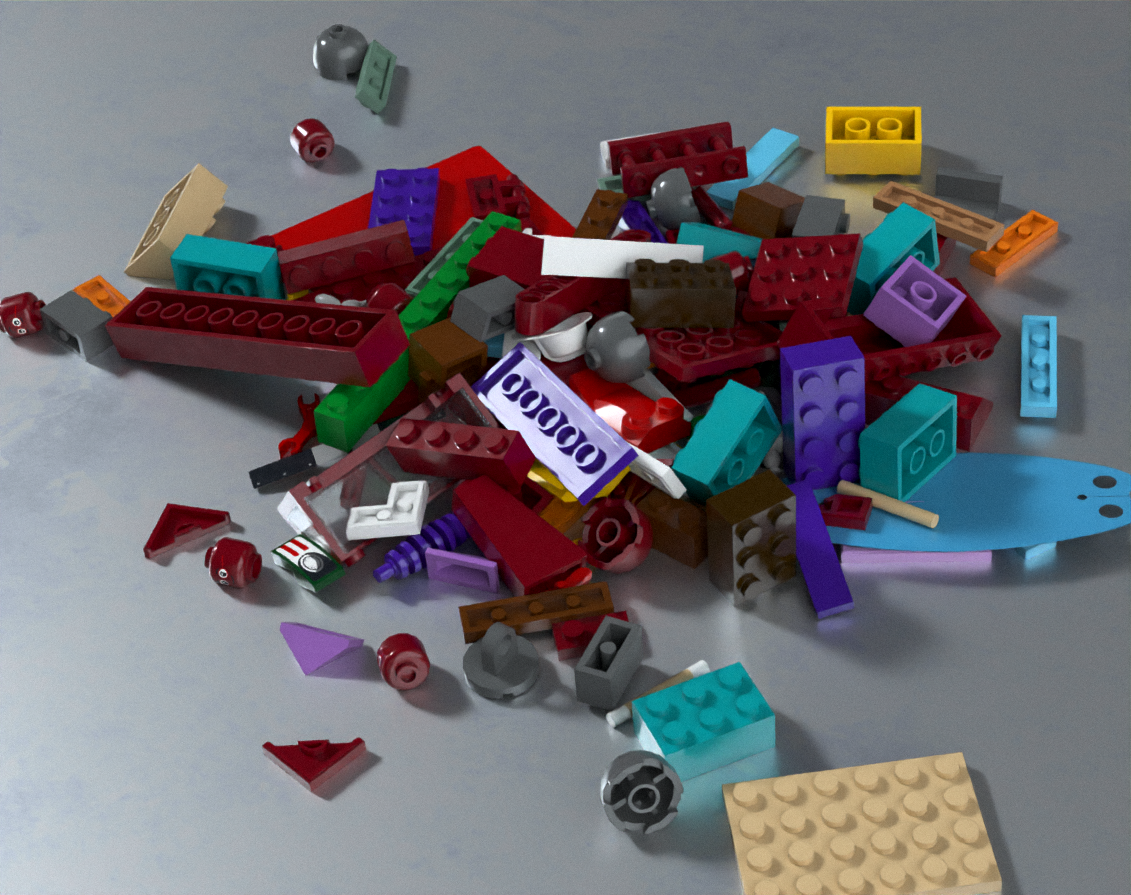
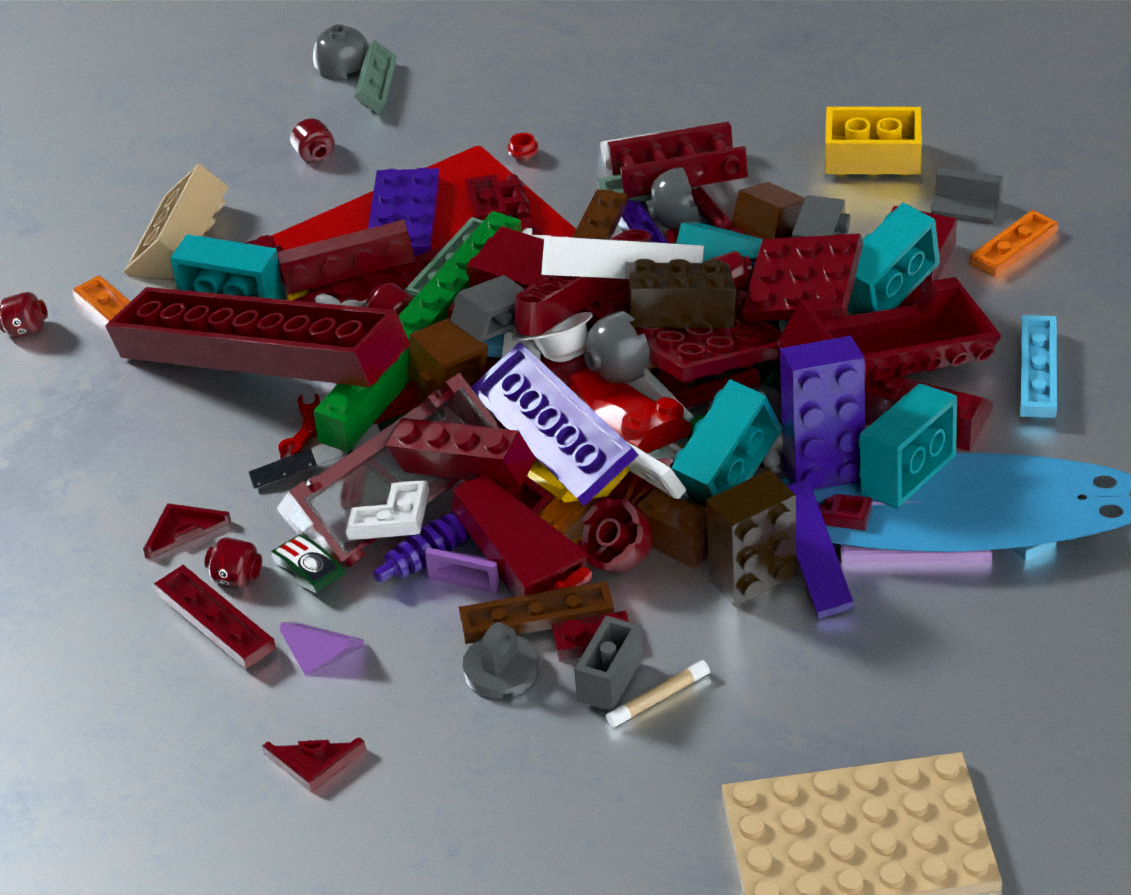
dark grey brick [40,290,114,362] -> none
dark red head [377,633,430,690] -> none
dark grey cylinder [600,750,684,834] -> none
teal brick [632,662,776,782] -> none
medium azure tile [706,128,799,210] -> none
tan bar [837,480,939,528] -> none
medium lavender brick [863,255,966,347] -> none
medium nougat plate [873,181,1005,252] -> none
none -> dark red plate [154,564,276,669]
none -> red plate [508,133,538,160]

